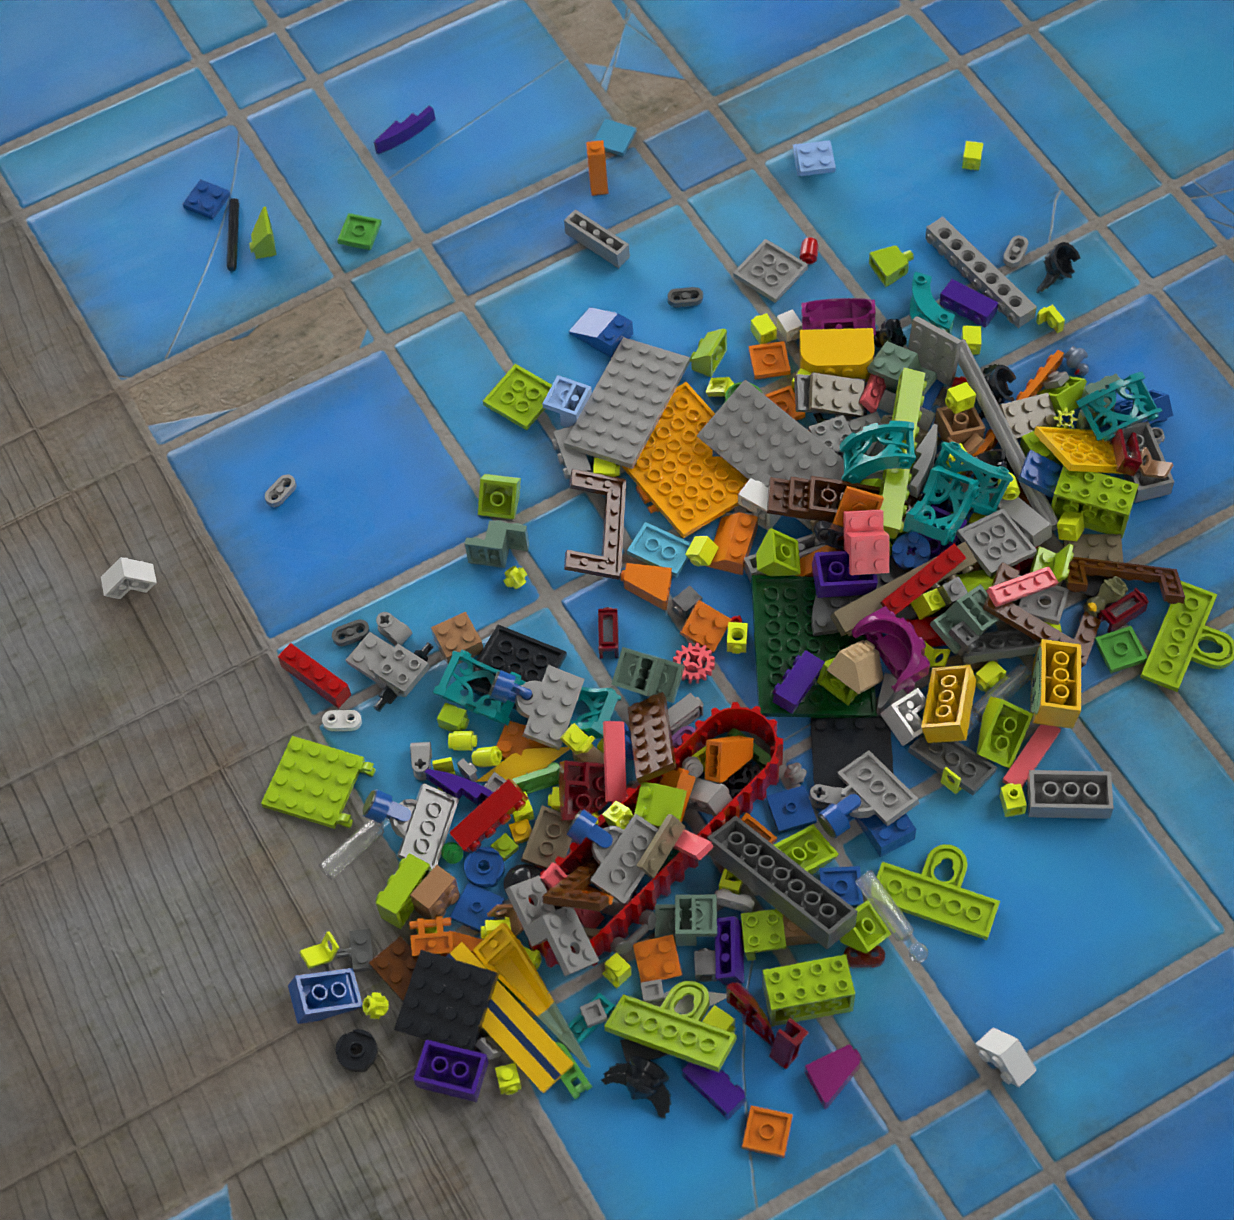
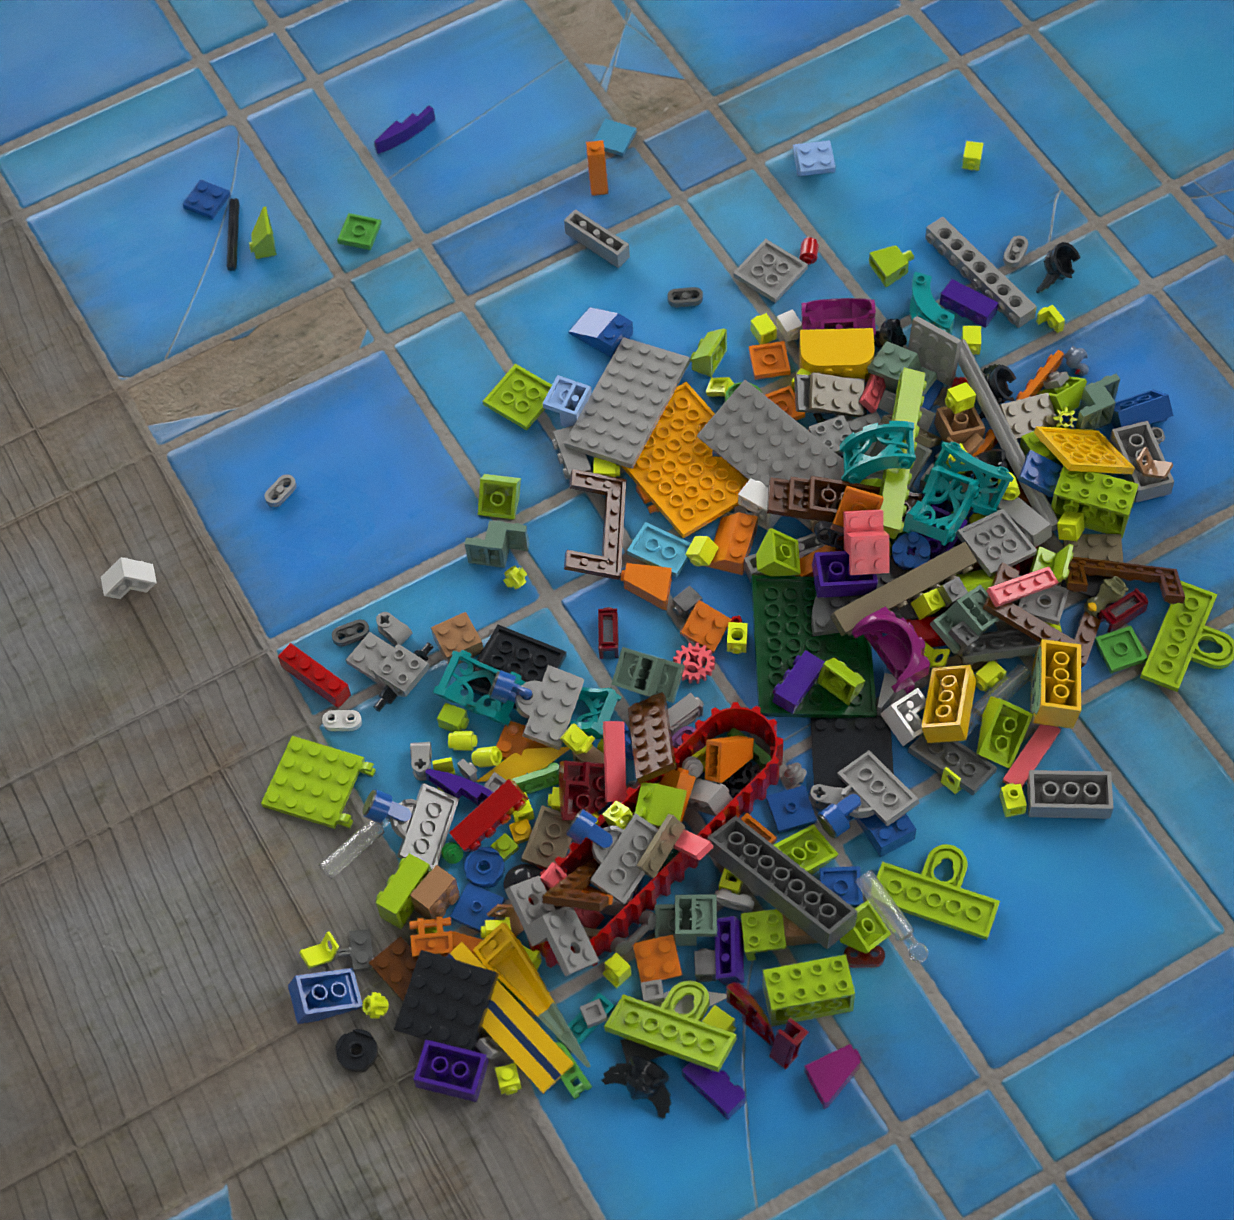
orange plate [742,1105,793,1158] -> none
tan slope [827,640,884,694] -> none
red plate [880,544,966,615] -> none
light grey slope [910,424,938,498] -> none
white brick [976,1028,1037,1087] -> none
teal fence [1076,372,1162,442] -> none
dark red window [1110,429,1142,476] -> none

